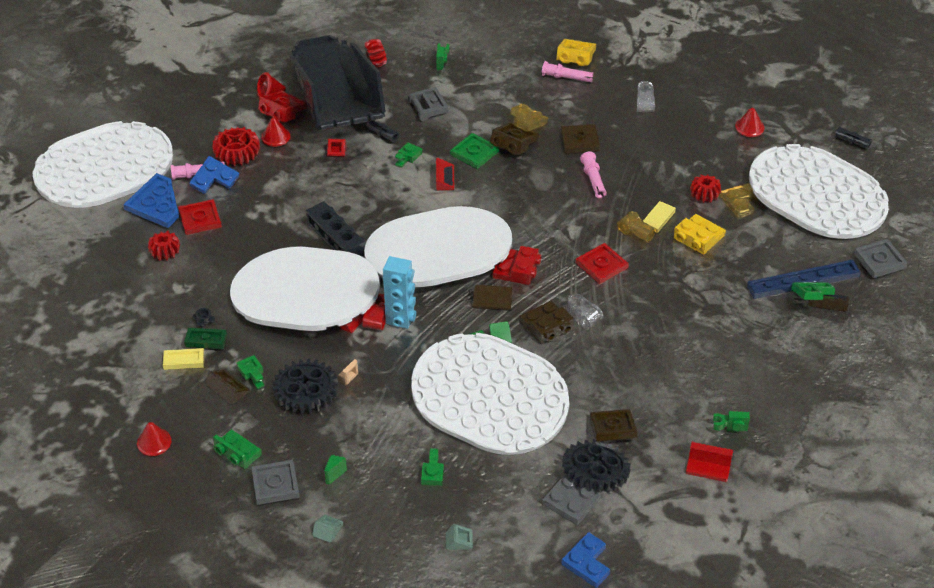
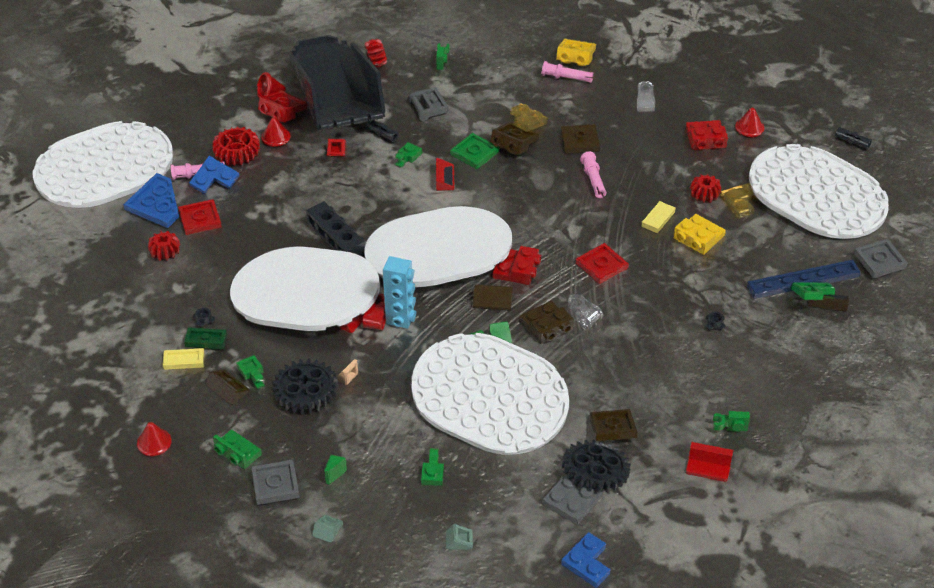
clear yellow piece [617,211,656,242] -> none
none -> red plate [686,120,728,150]
none -> black plate [705,312,726,330]

